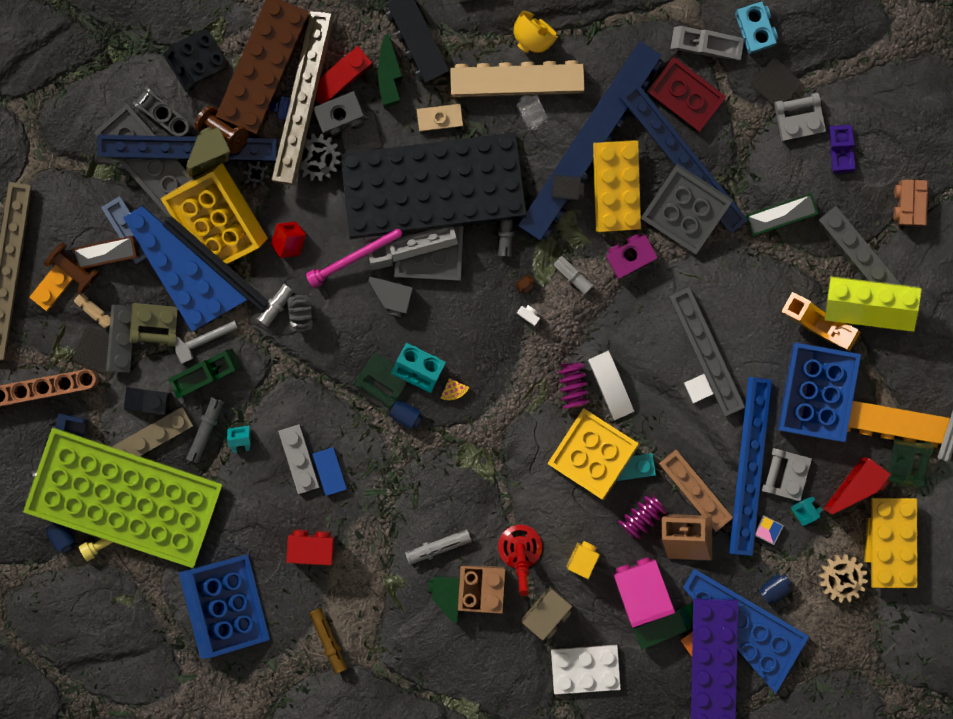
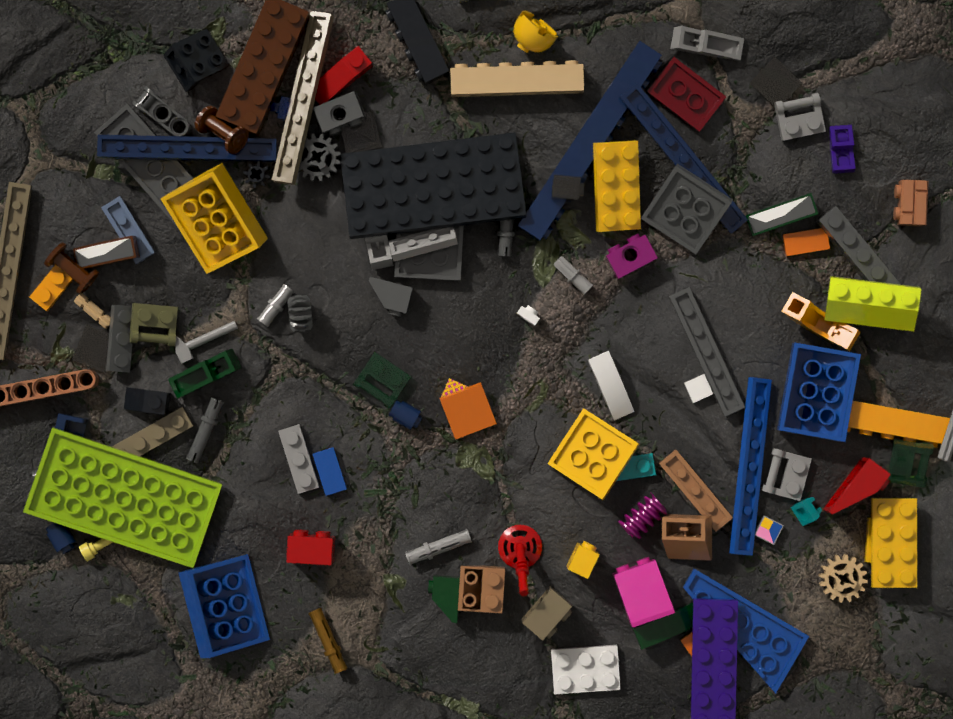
blue wing [123,206,247,331] -> none
black axle [162,216,268,311] -> none
olive slope [186,127,230,178] -> none
teal tile [227,426,251,453] -> none
red panel [271,221,306,258] -> none
dark pink piece [306,229,402,289] -> none
dark green slope [378,34,402,108] -> none
teal brick [391,343,446,393] -> none
tan plate [417,104,463,132] -> none
reddish brown plate [515,274,535,293] -> none
clear brick [516,94,548,130] -> none
magenta piece [558,362,590,409] -> none
medium azure brick [735,1,778,55] -> none
dark blue brick [759,573,793,605] -> none
none -> orange tile [440,382,497,440]
none -> orange tile [782,228,830,257]

